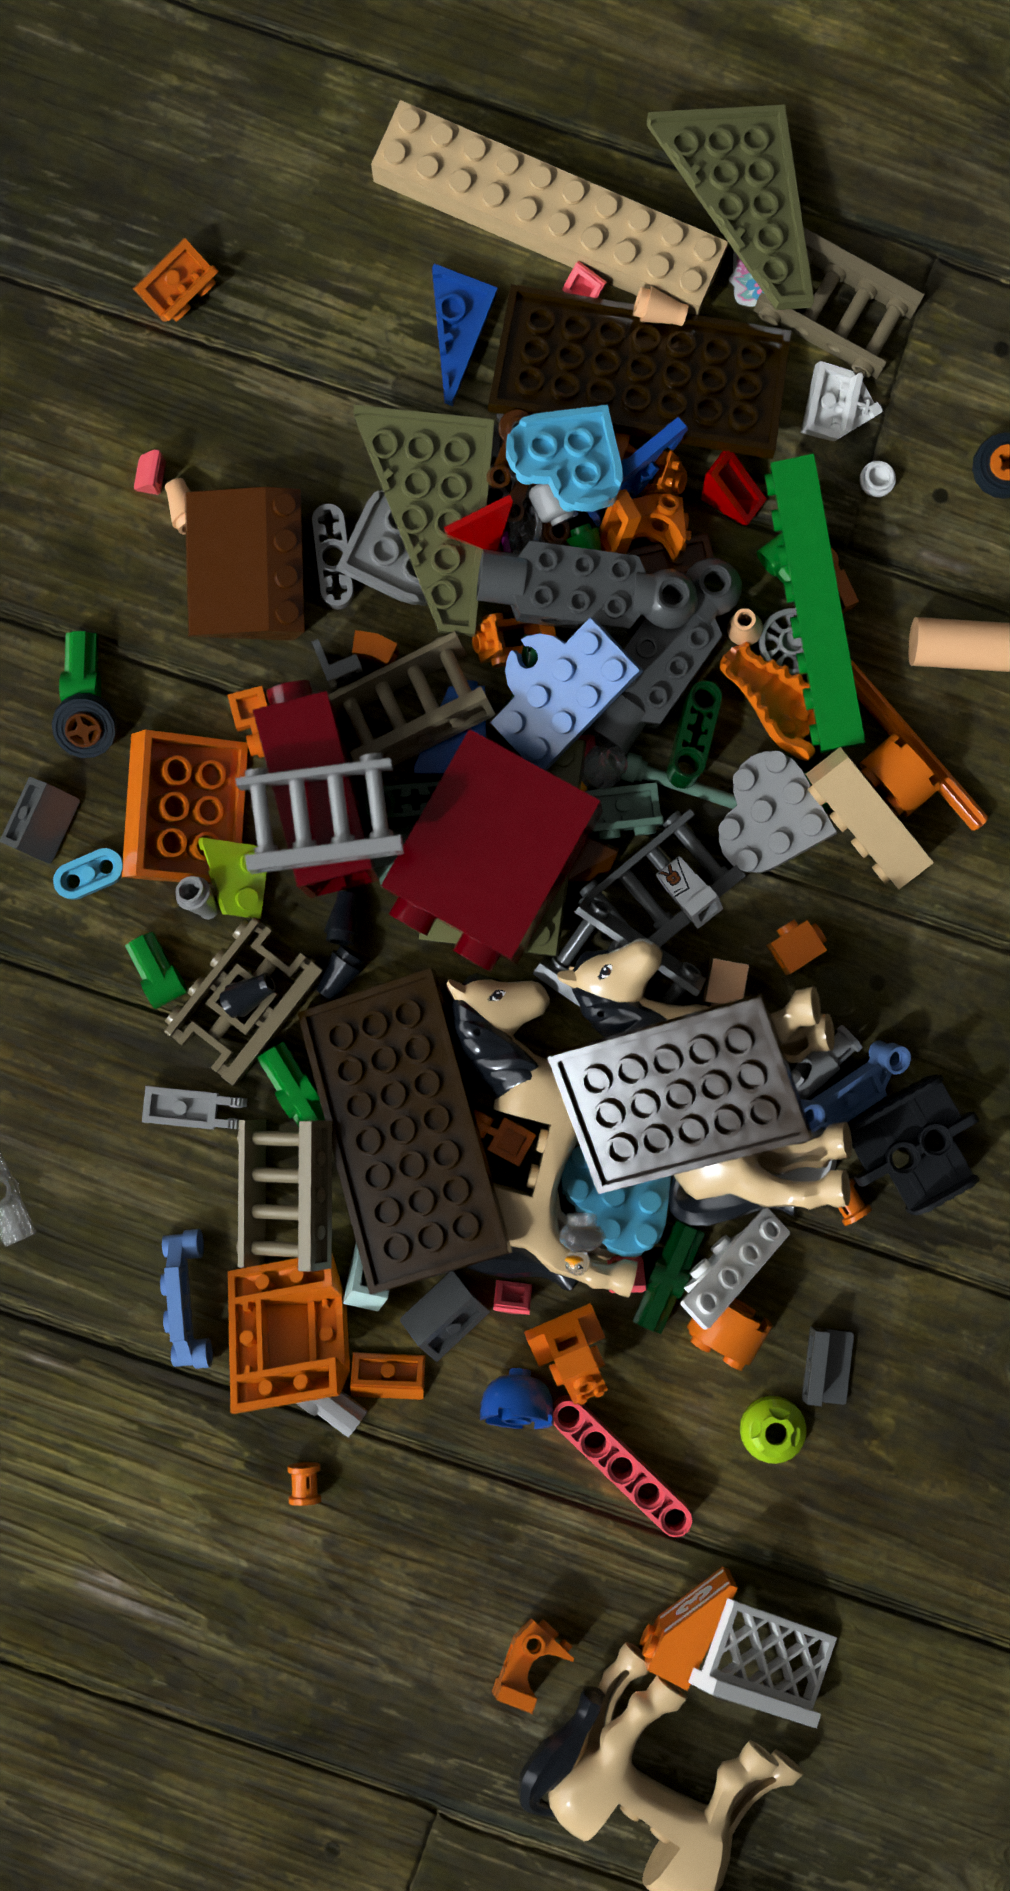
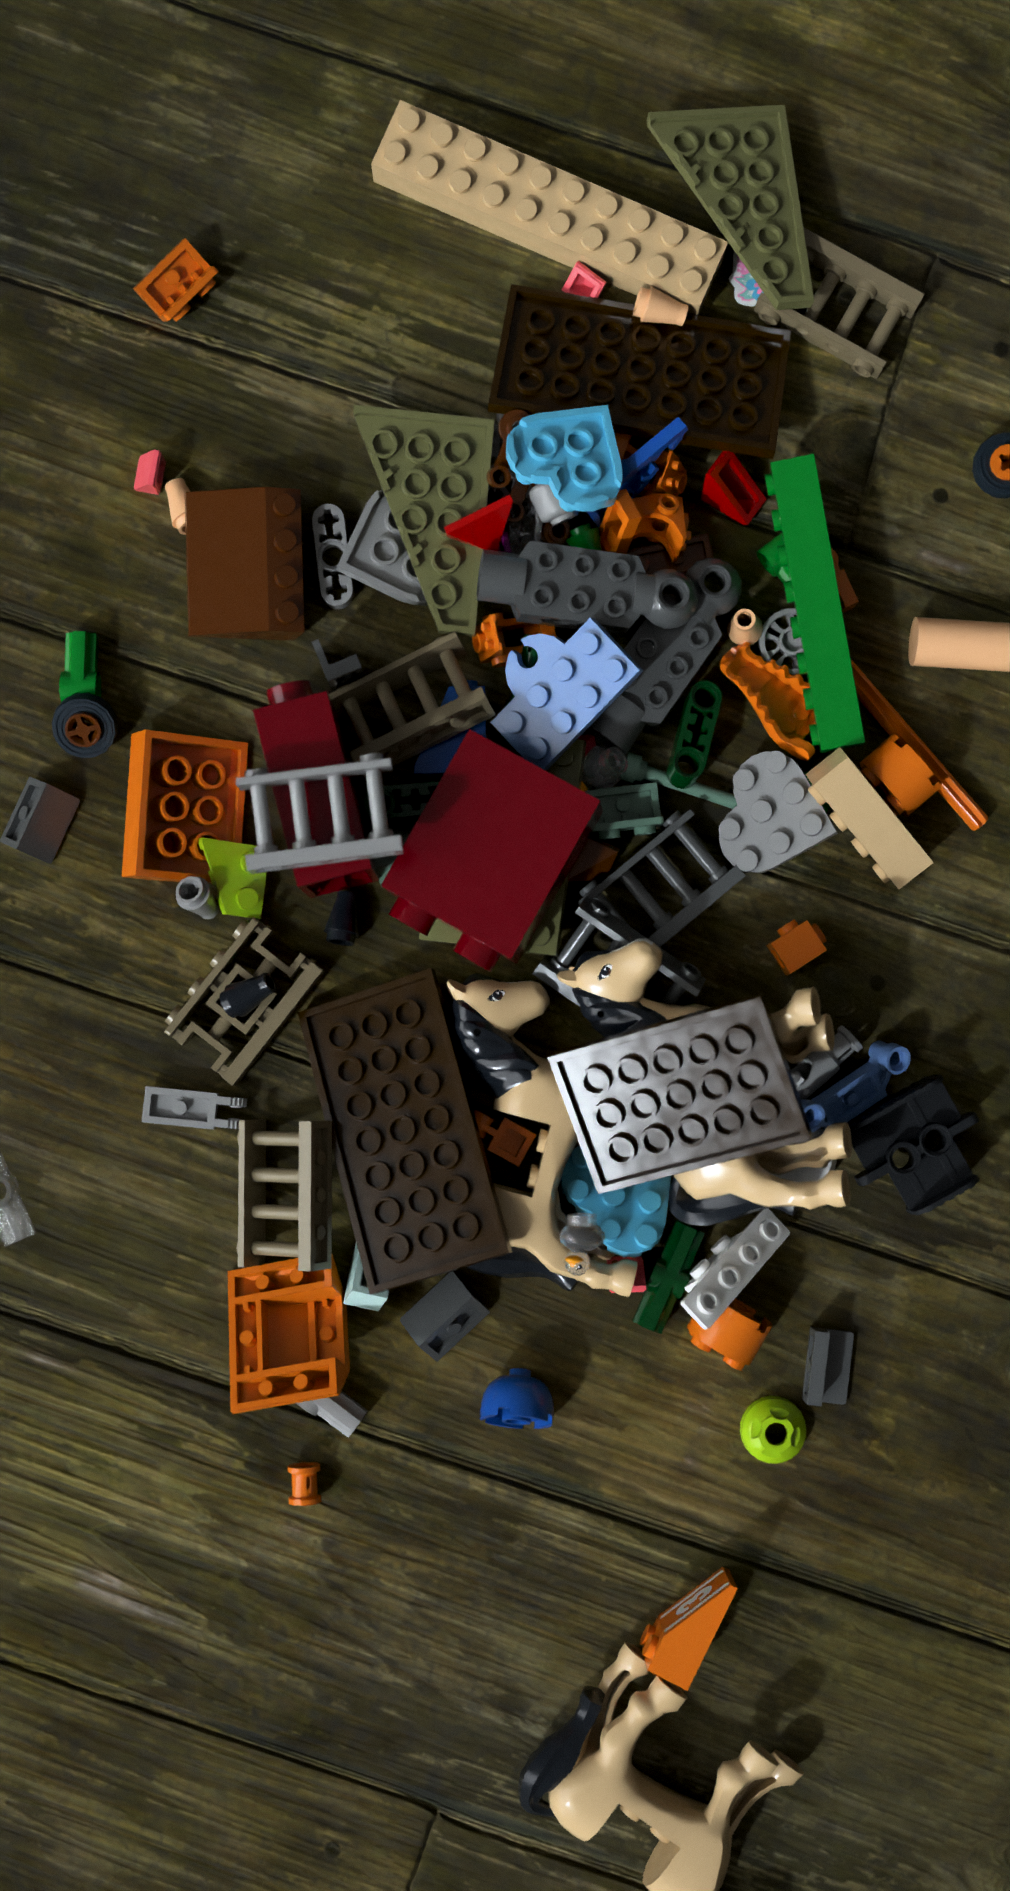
medium azure plate [53,848,123,900] -> none
green piece [125,931,188,1009] -> none
medium blue plate [160,1229,213,1369] -> none
orange plate [227,686,268,758] -> none
green piece [257,1042,325,1127] -> none
black cone [316,945,365,1000] -> none
orange slope [350,1352,426,1400] -> none
orange piece [352,630,400,668] -> none
blue wing [432,264,498,406] -> none
orange tile [492,1618,574,1714] -> none
coral slope [493,1280,532,1315] -> none
orange tile [524,1303,608,1405] -> none
coral beam [553,1395,692,1537] -> none
light grey leg [656,856,723,929] -> none
white fence [689,1598,837,1729] -> none
light nougat brick [702,958,749,1007] -> none
white slope [800,361,883,441] -> none
orange bush [838,1178,872,1226] -> none
white plate [860,461,896,497] -> none

